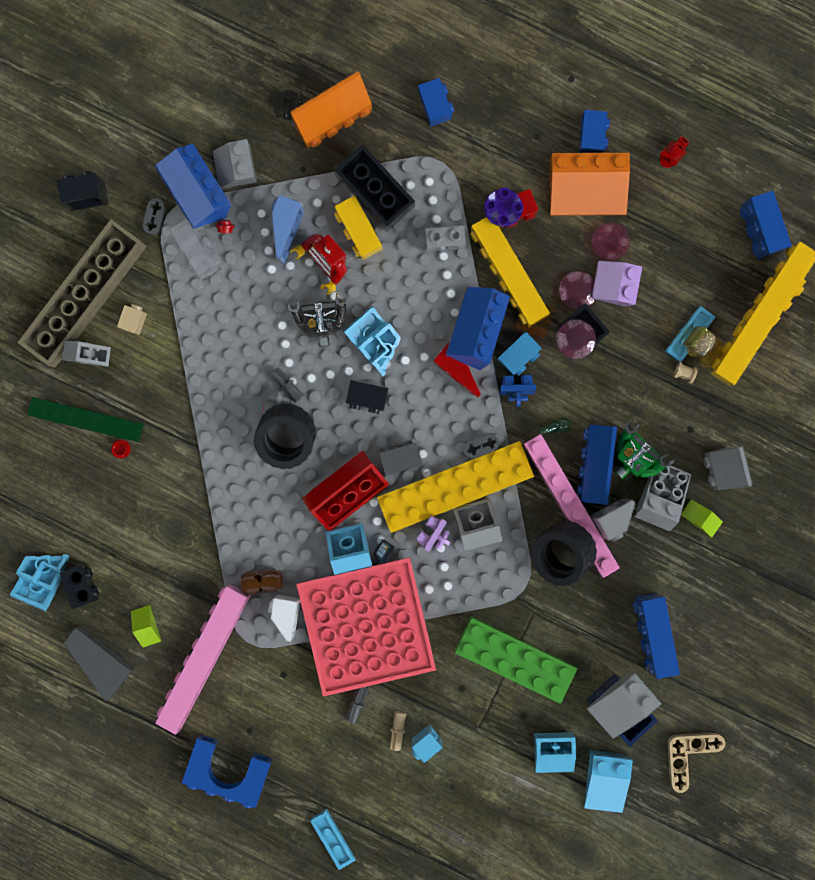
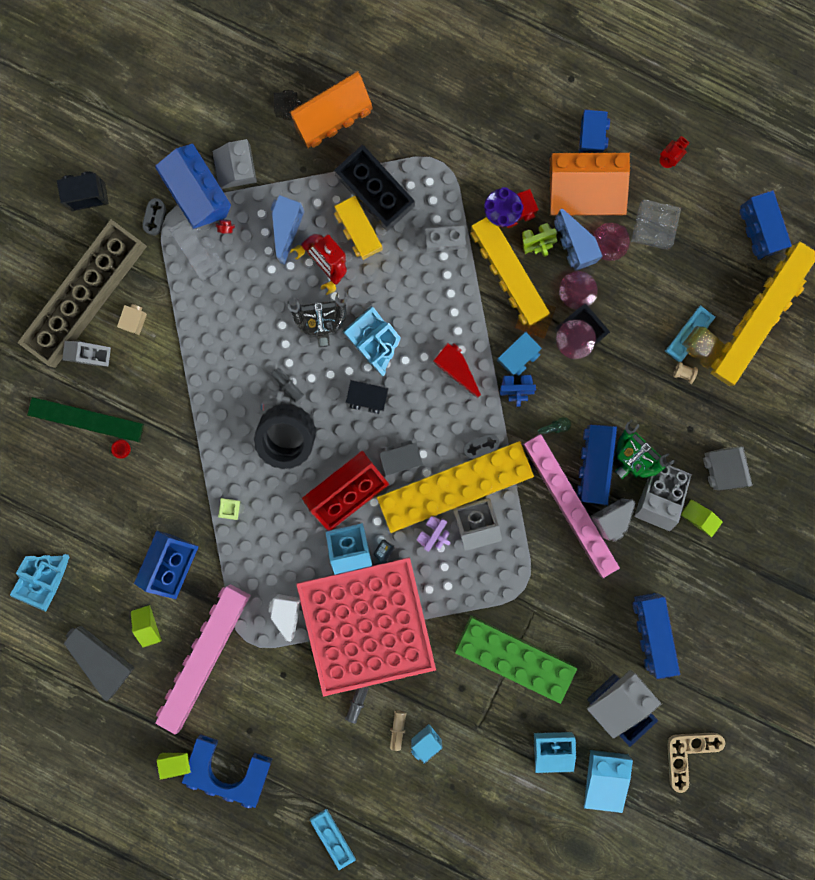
black brick [59,564,99,609] -> none
reddish brown piece [241,568,283,595] -> none
blue brick [418,78,454,127] -> none
blue slope [446,287,510,371] -> none
black tyre [531,521,597,586] -> none
lavender slope [591,261,642,307] -> none
none -> blue slope [134,531,198,599]
none -> lime slope [157,753,191,780]
none -> yellowish green tile [218,498,241,520]
none -> lime hips [522,223,557,257]
none -> medium blue slope [554,209,602,271]
none -> clear piece [631,200,681,250]

